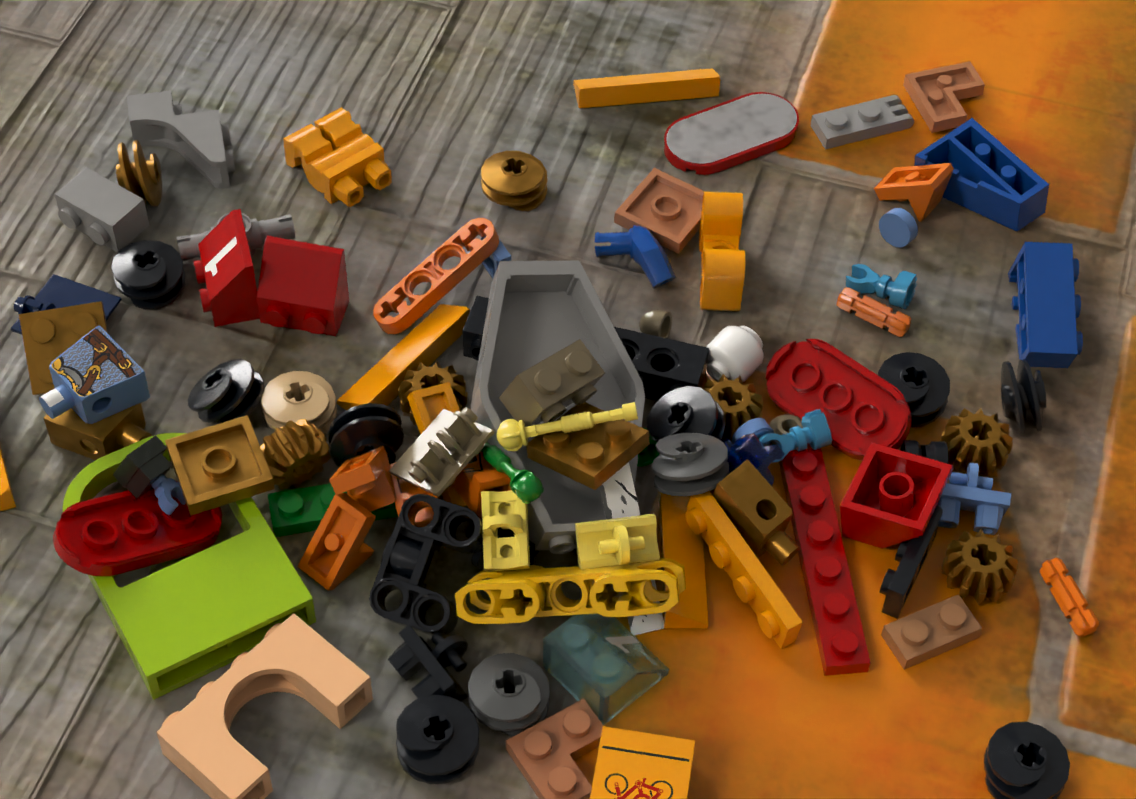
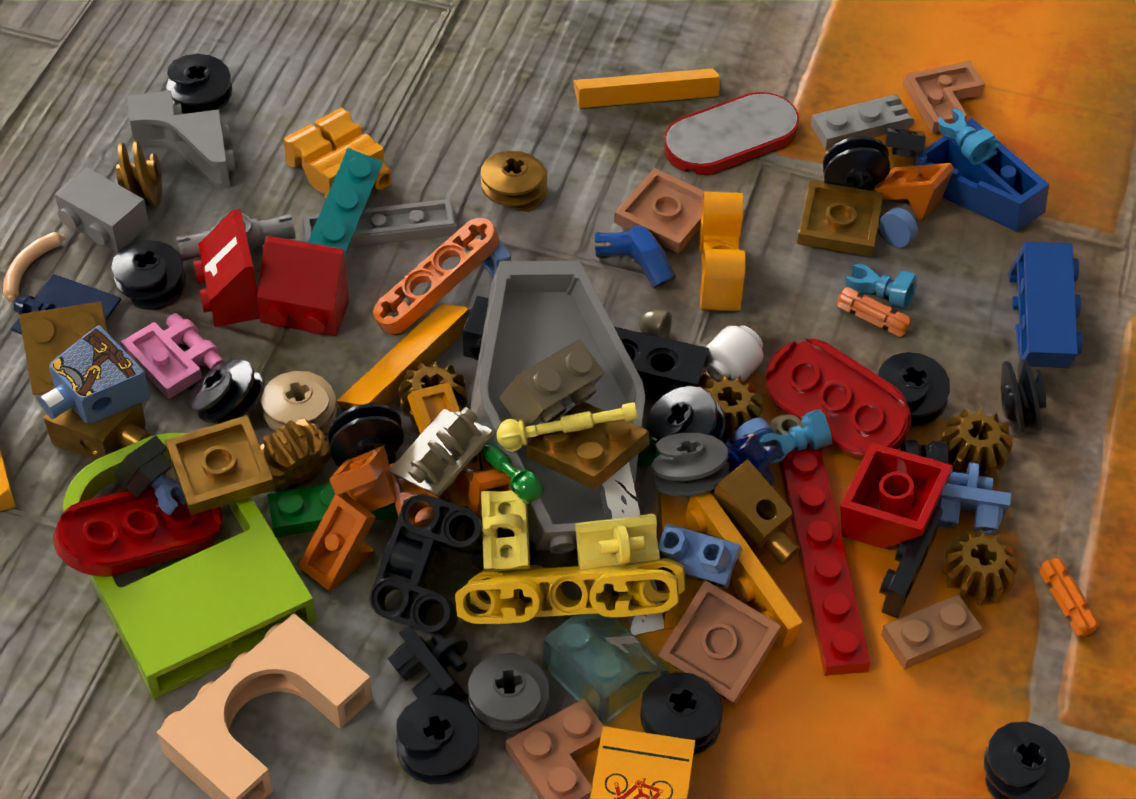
none -> light nougat piece [3,232,66,301]
none -> bright pink plate [121,313,225,399]
none -> black piece [166,54,232,114]
none -> light grey tile [301,199,457,247]
none -> teal plate [307,148,383,255]
none -> black piece [640,672,723,755]
none -> medium blue hips [658,523,742,589]
none -> nougat plate [658,580,783,705]
none -> pearl gold plate [797,180,883,257]
none -> black piece [822,136,890,191]
none -> black hinge [885,127,926,157]
none -> dark azure piece [938,108,999,165]

